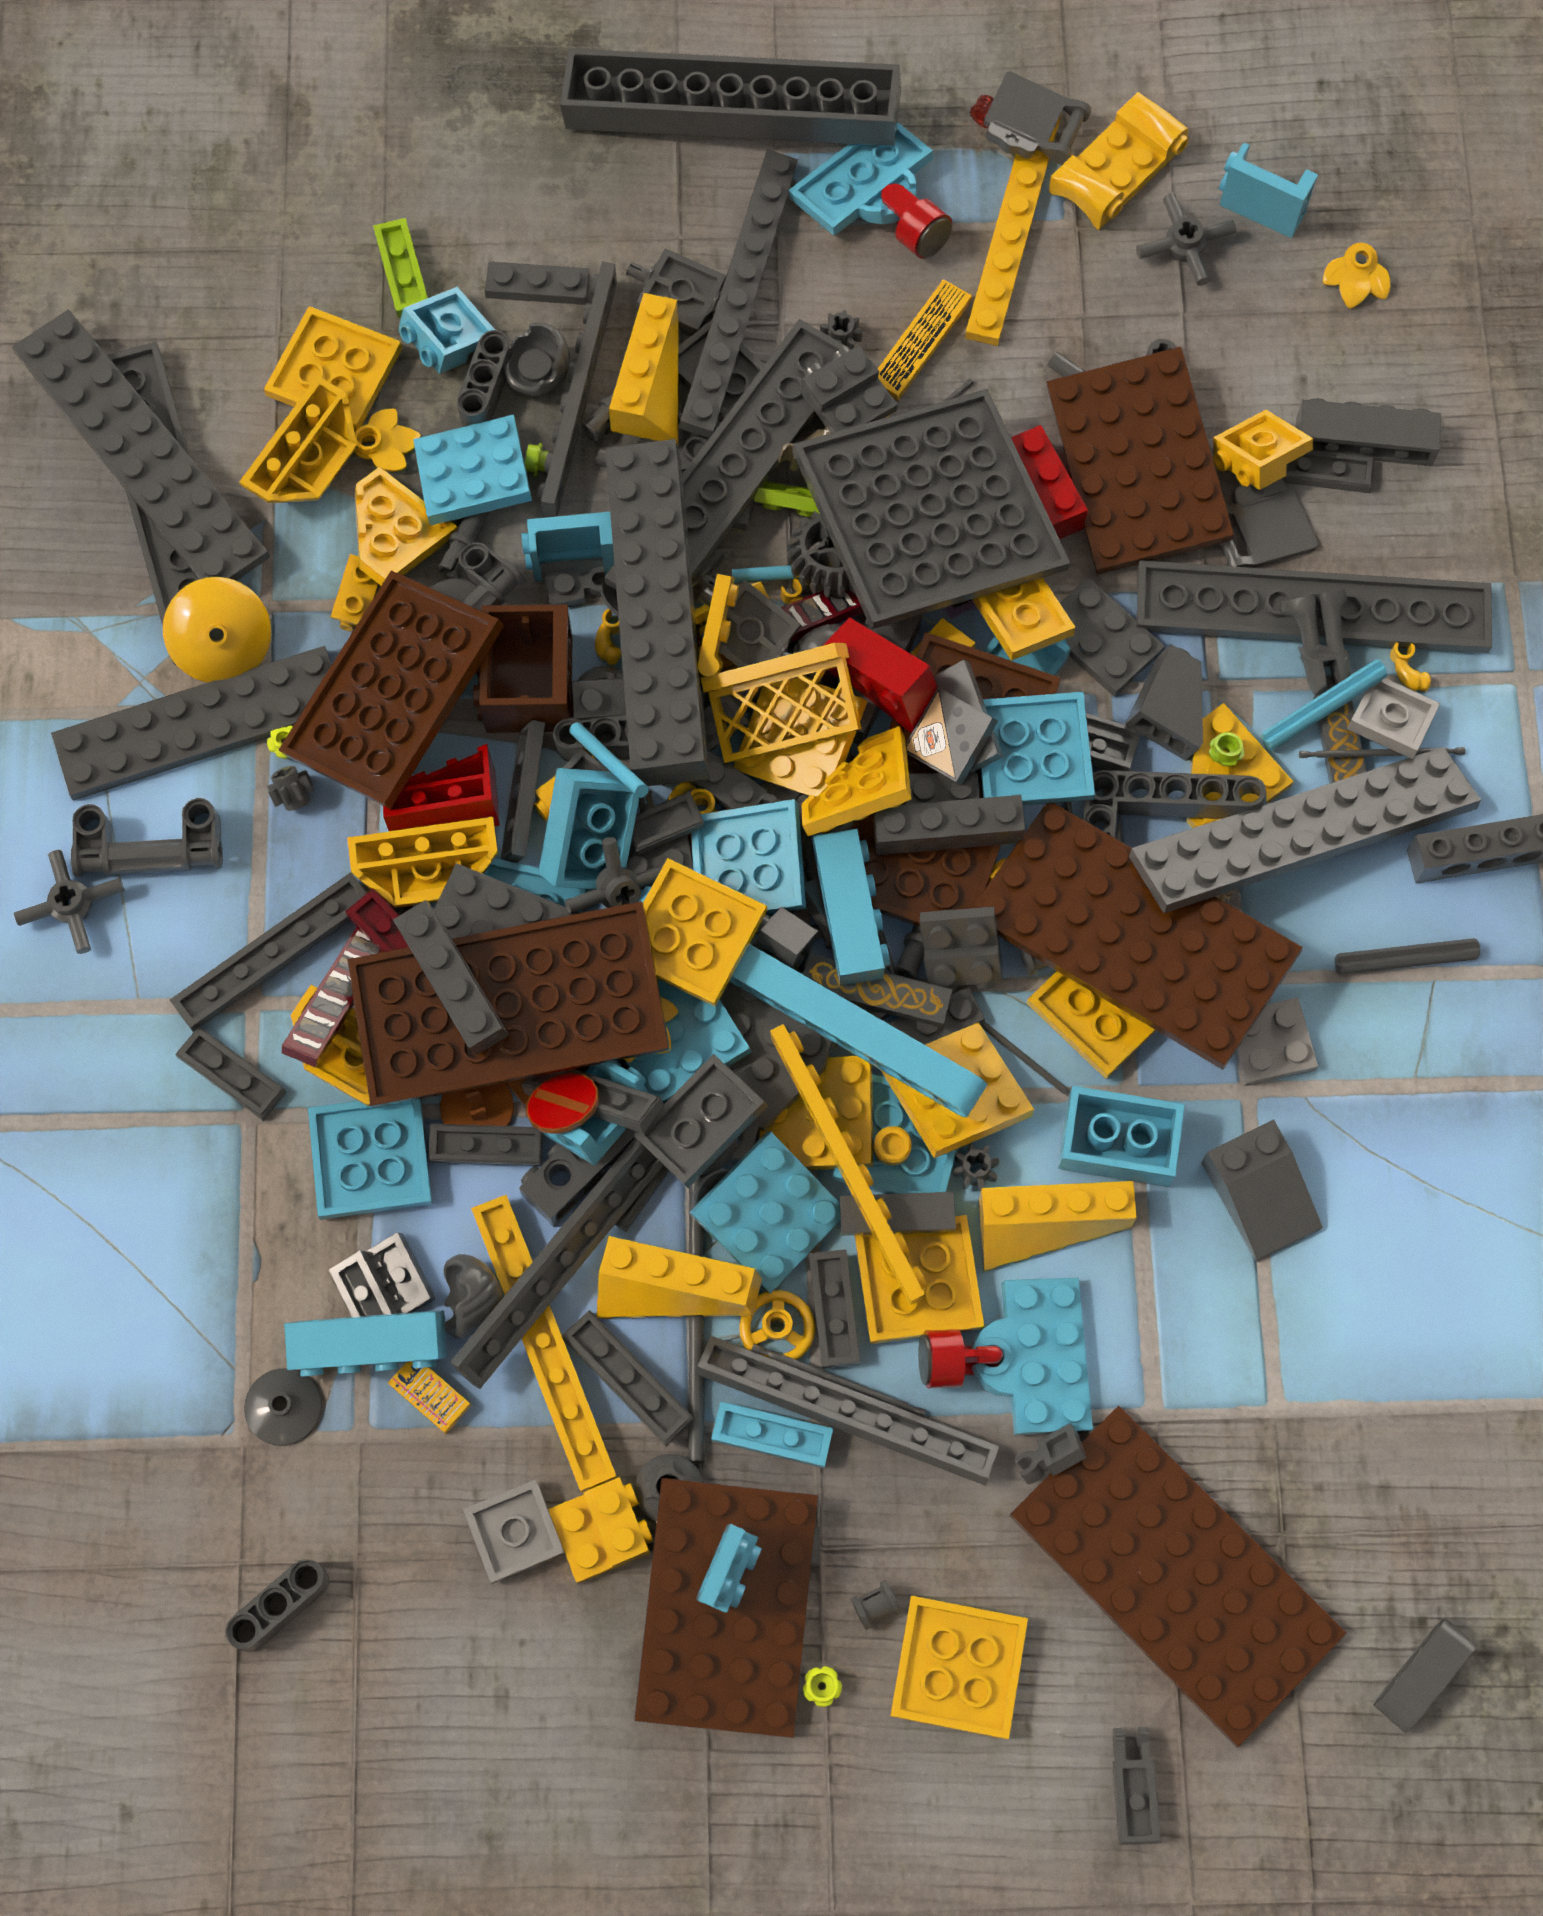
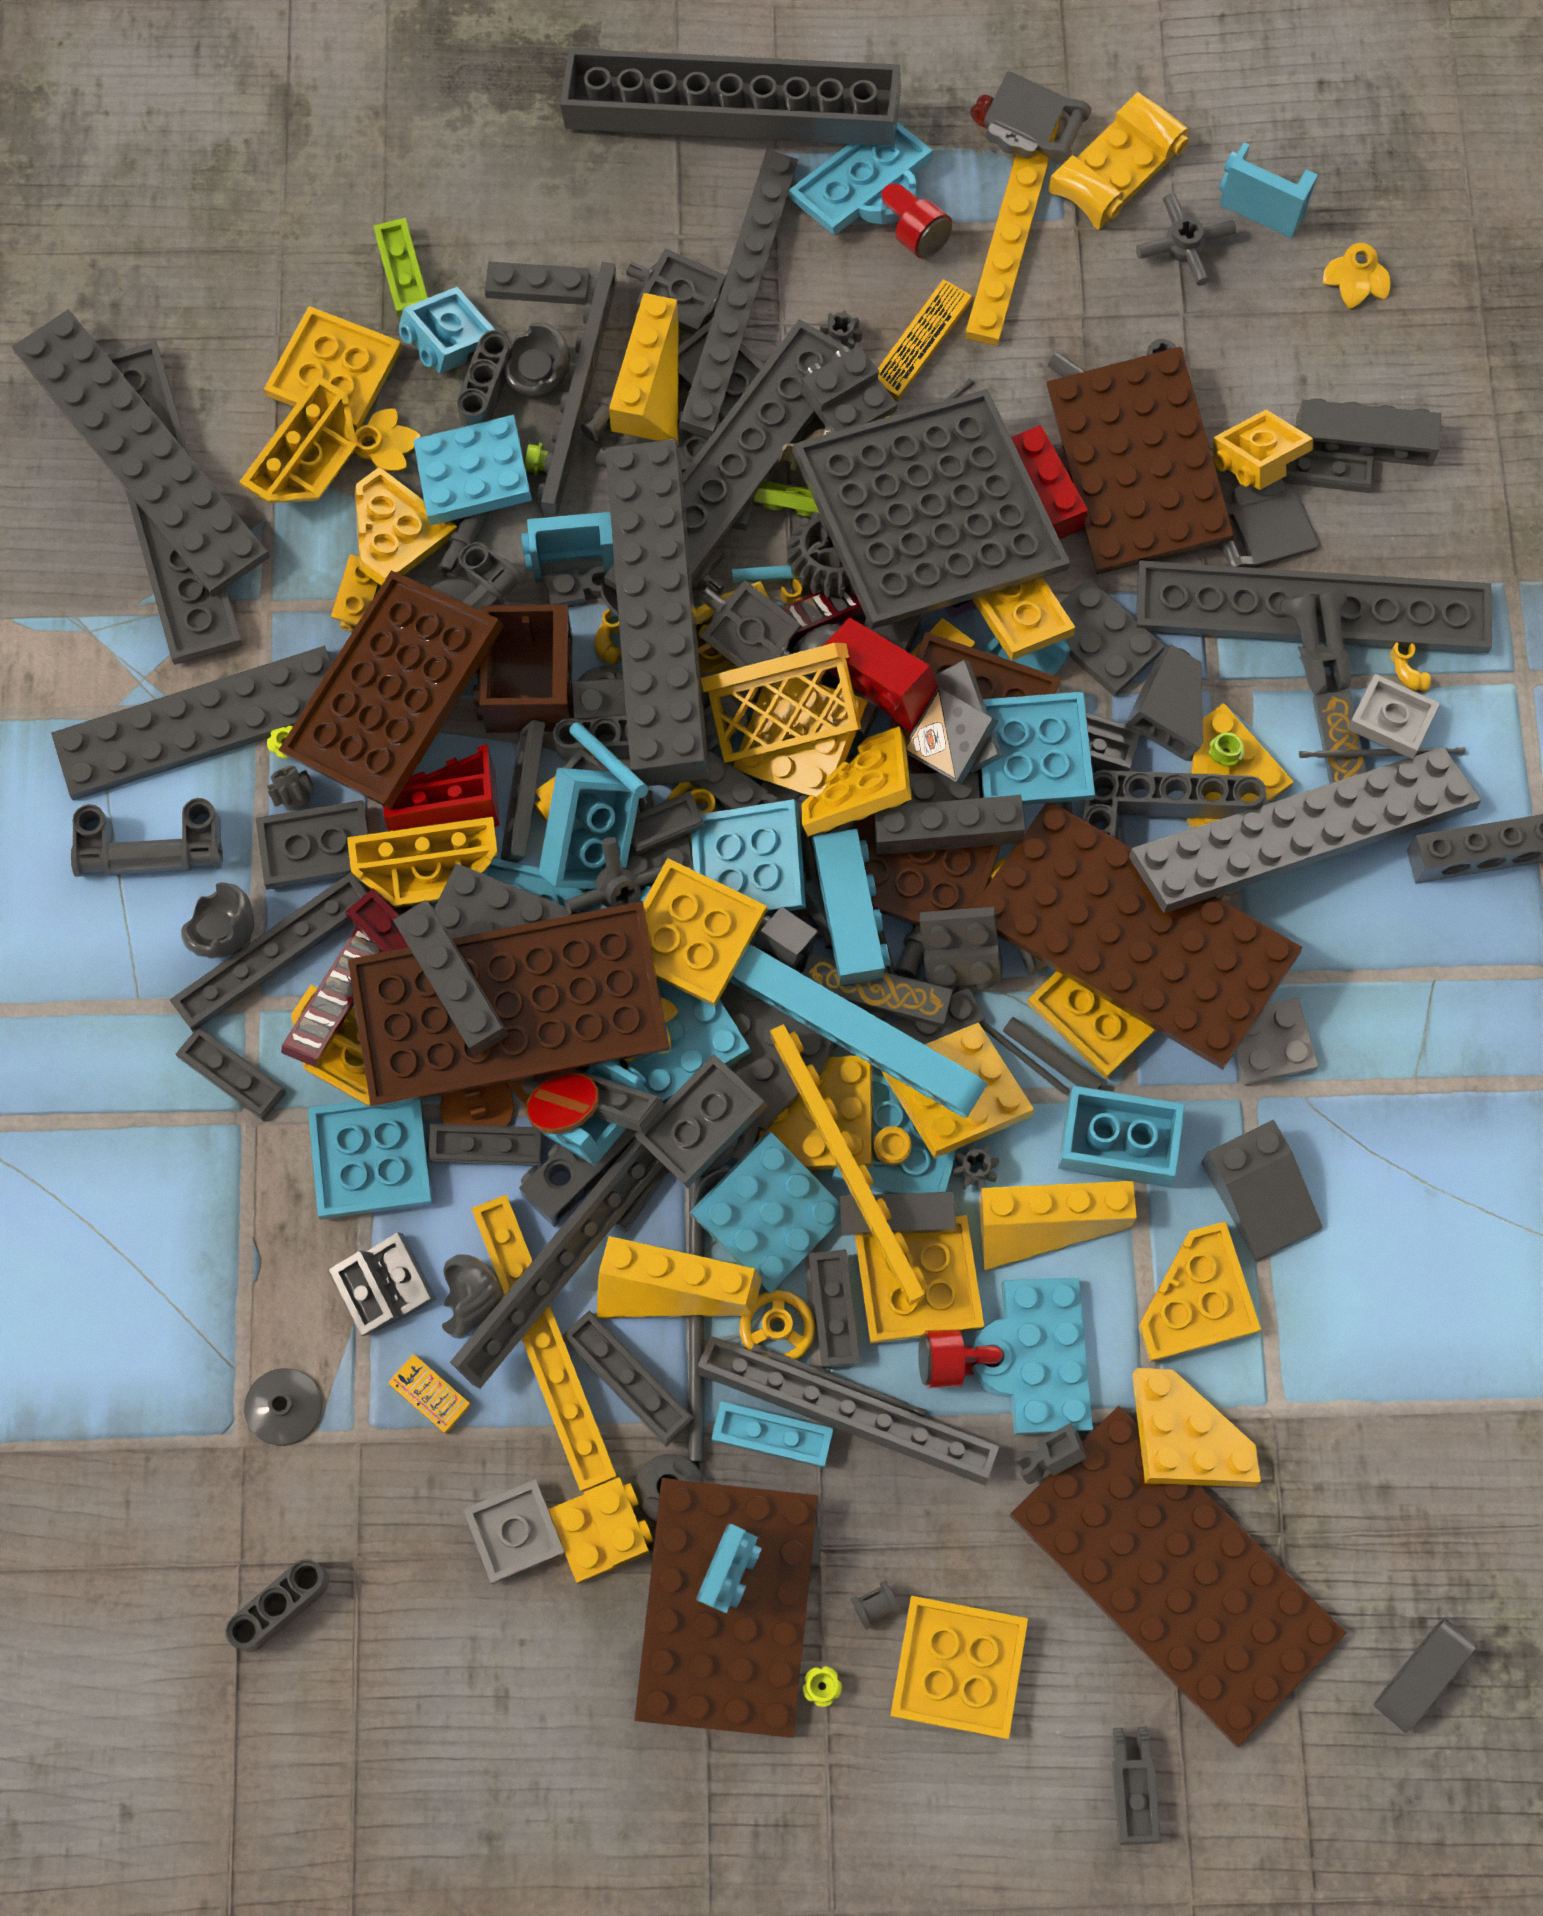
dark grey bar [14,850,125,954] -> none
yellow dish [163,577,271,683] -> none
medium azure brick [284,1310,447,1376] -> none
yellow plate [698,574,739,677] -> none
medium azure axle [1261,659,1388,750] -> none
dark grey axle [1334,938,1480,975] -> none
none -> dark grey piece [181,882,254,959]
none -> dark grey plate [256,800,369,890]
none -> dark grey piece [1003,1017,1103,1090]
none -> yellow plate [1132,1368,1261,1487]
none -> yellow plate [1138,1221,1261,1362]

